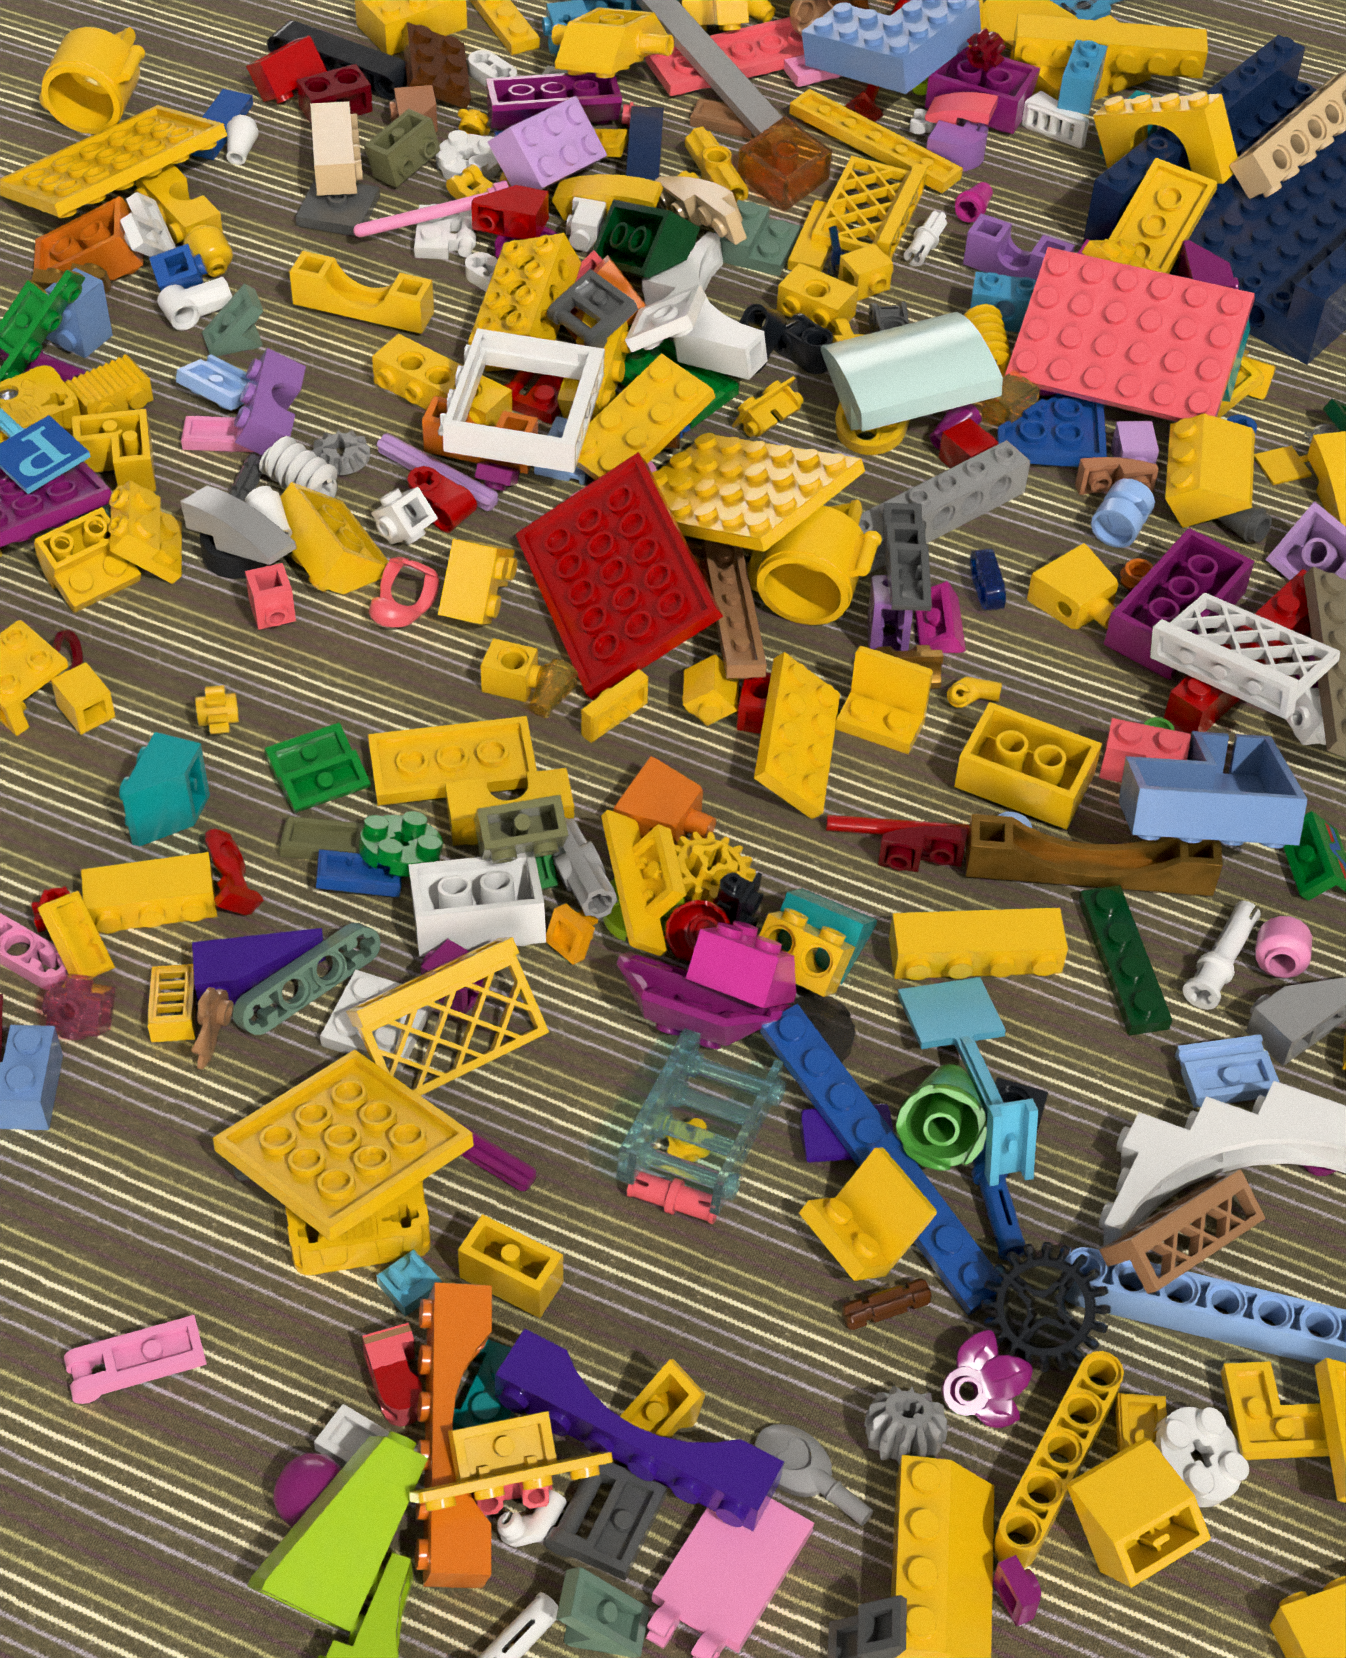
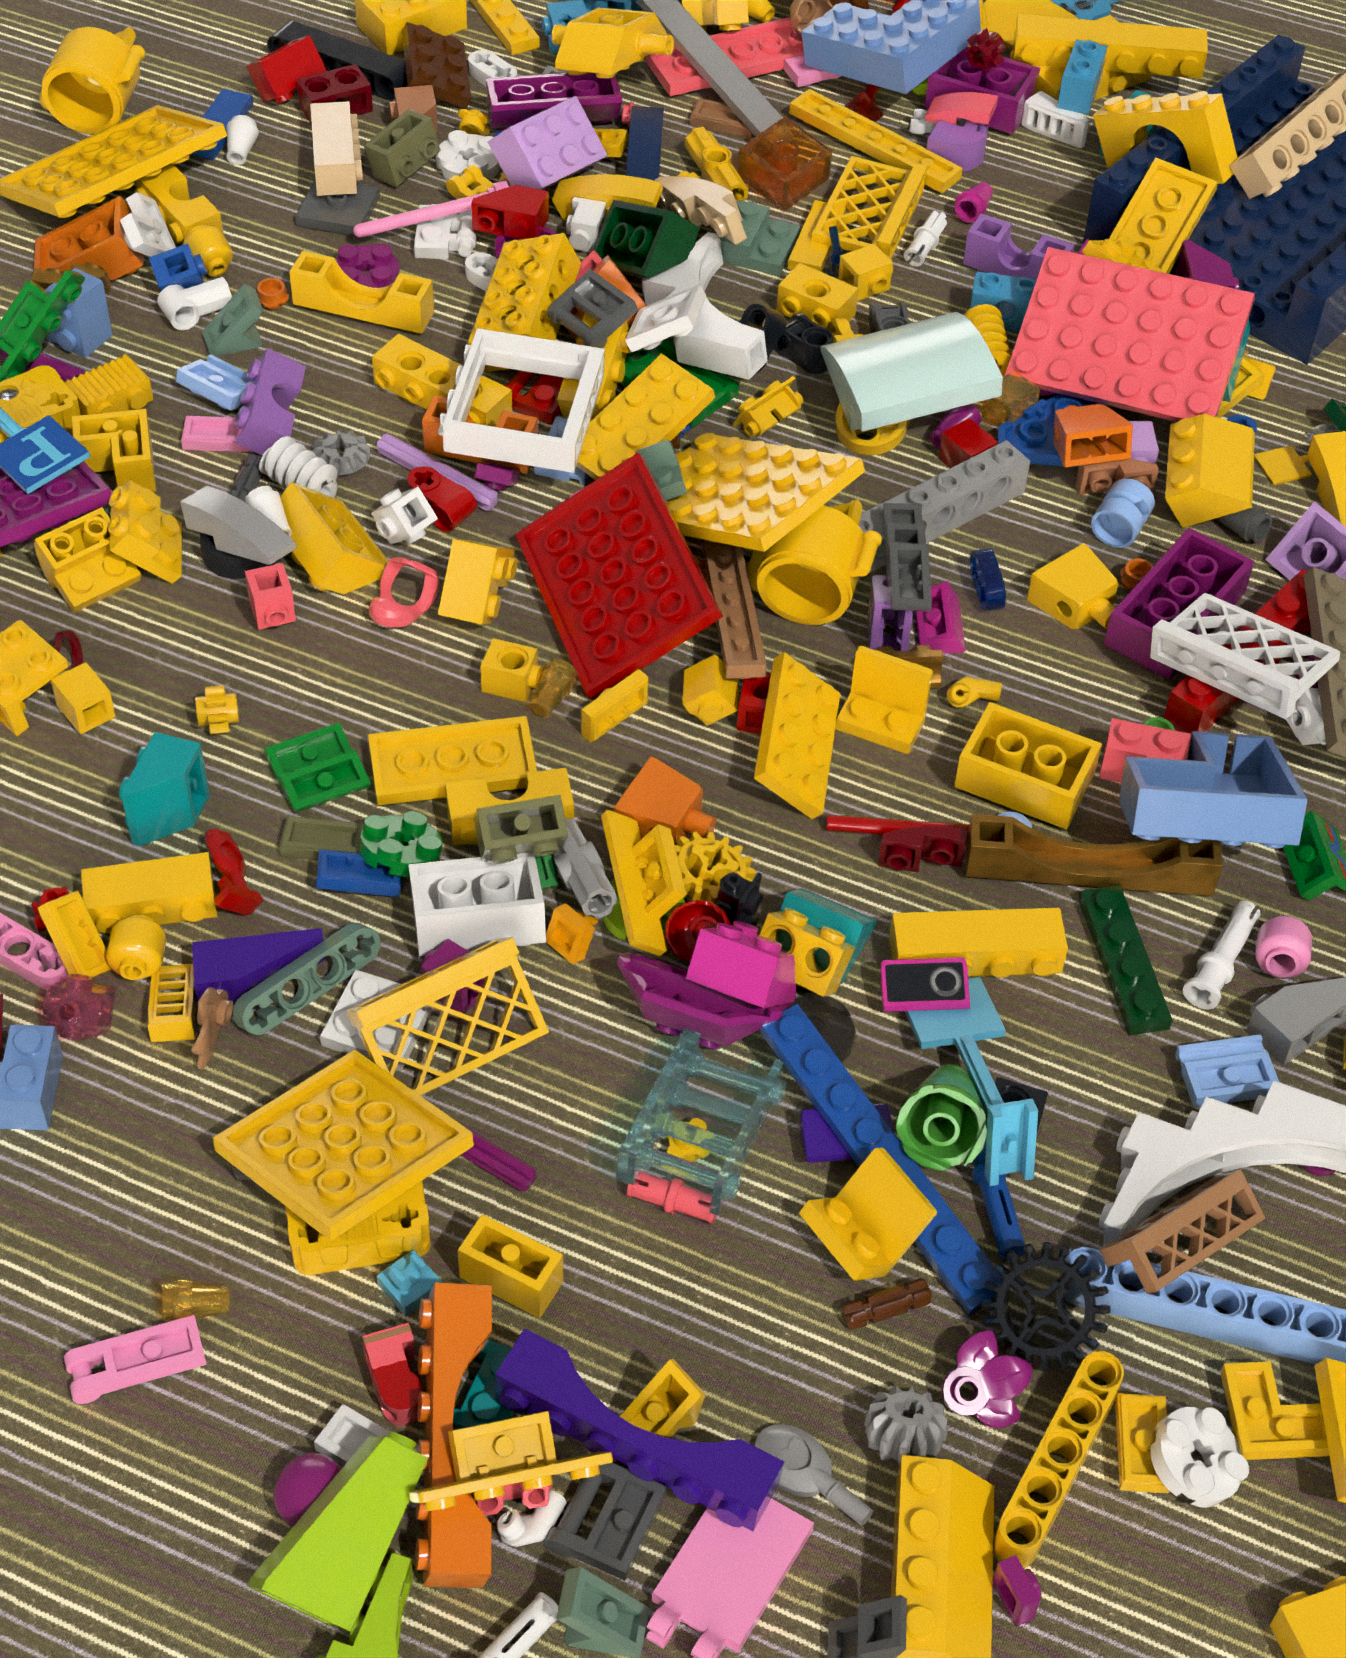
yellow slope [1066,1437,1211,1588] -> none
none -> yellow head [106,915,166,980]
none -> clear yellow cone [161,1277,230,1321]
none -> orange plate [257,278,289,310]
none -> magenta plate [335,244,400,288]
none -> sand green slope [635,440,687,501]
none -> slope [880,957,970,1012]
none -> orange torso [1053,404,1133,468]

